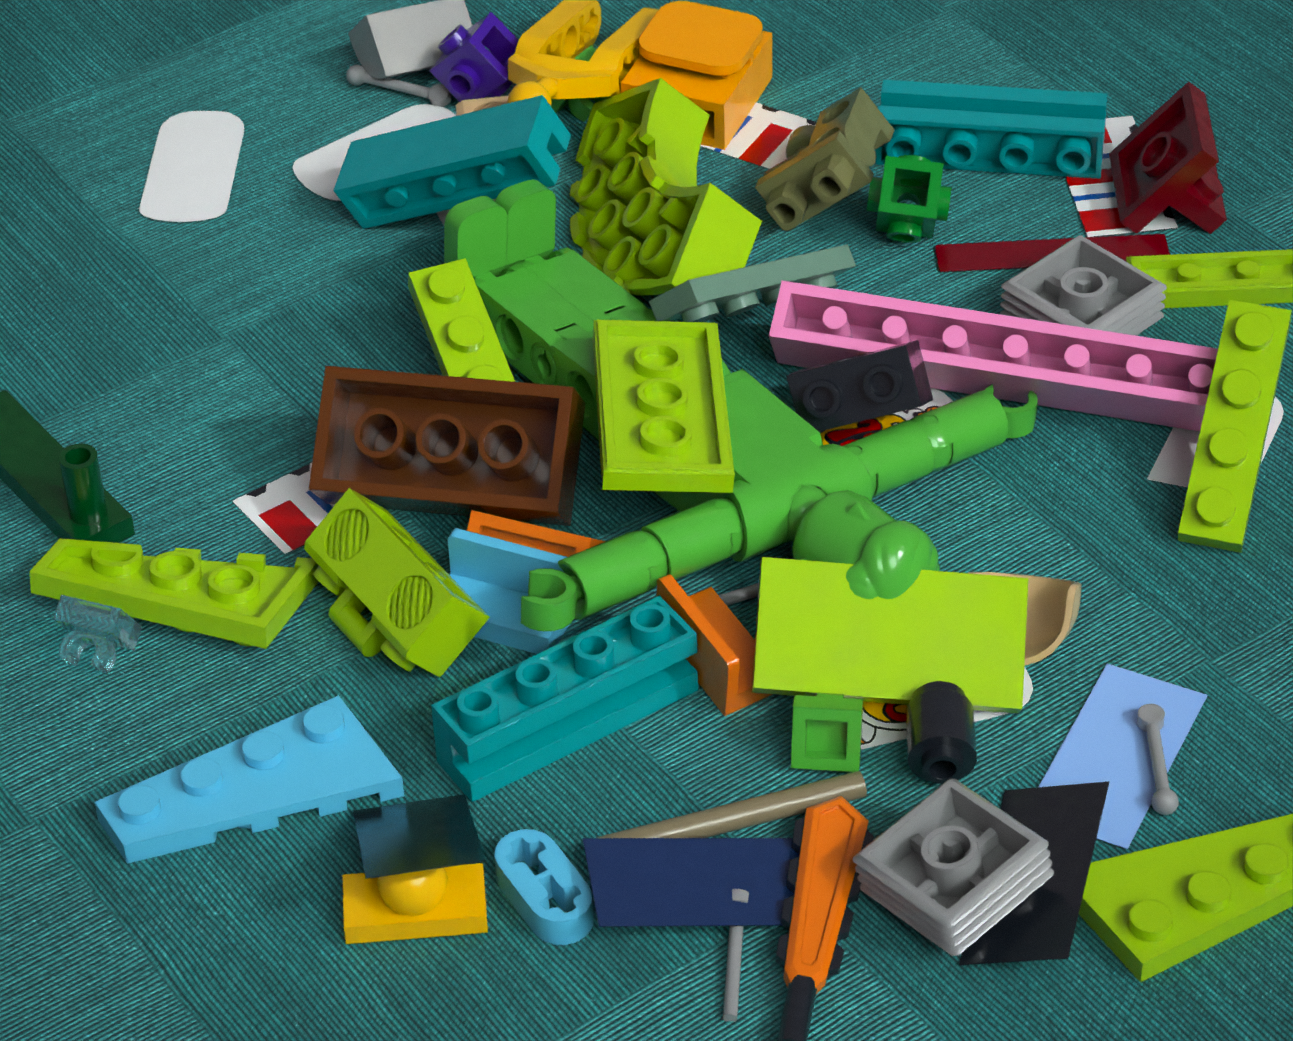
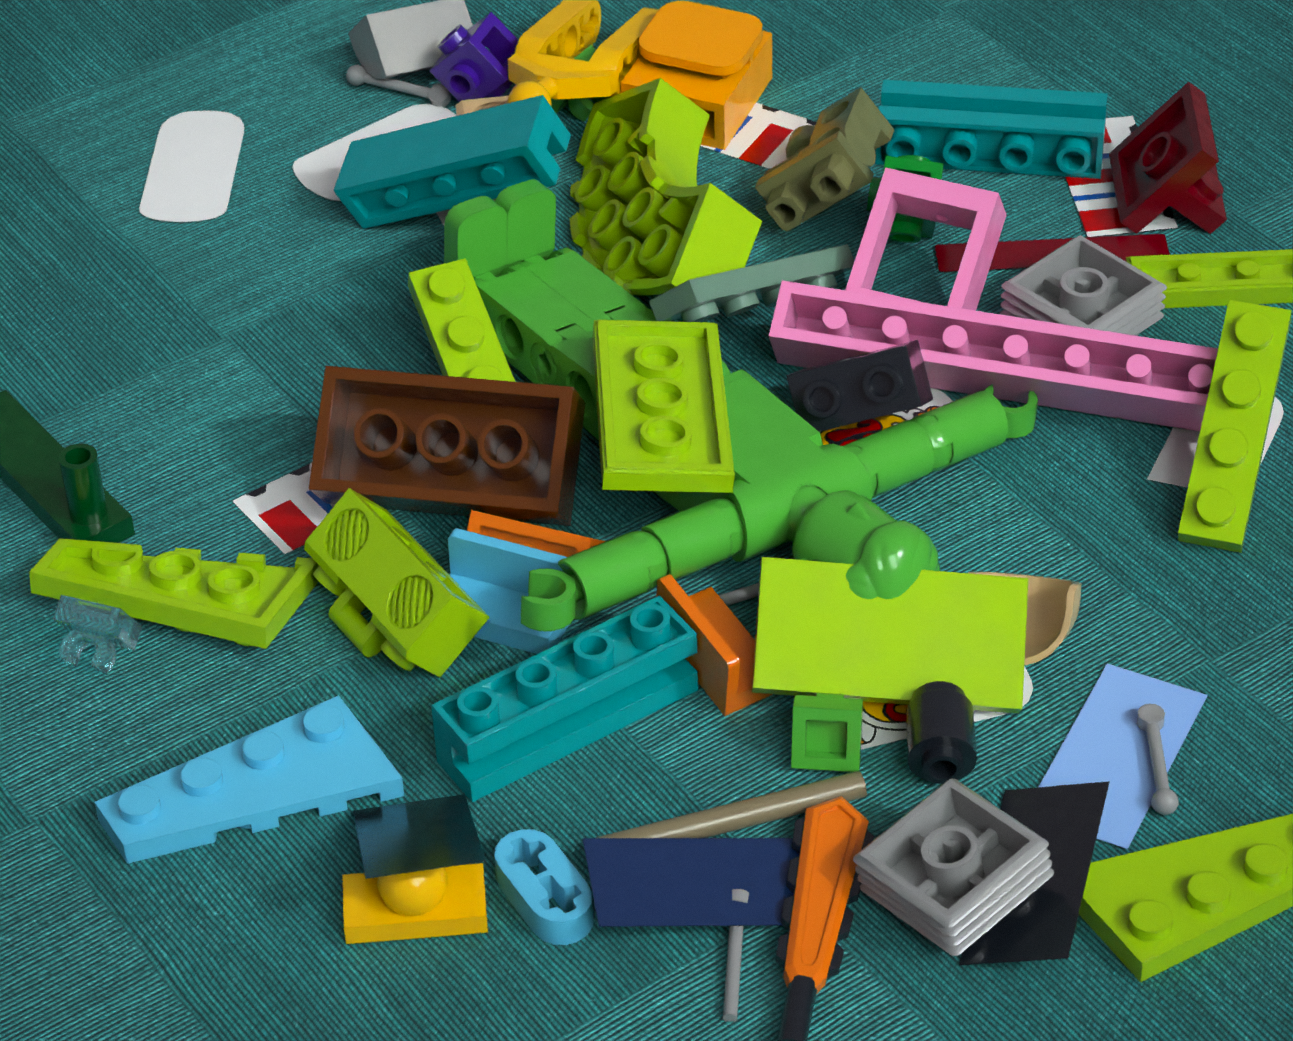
none -> bright pink window [845,167,1007,311]

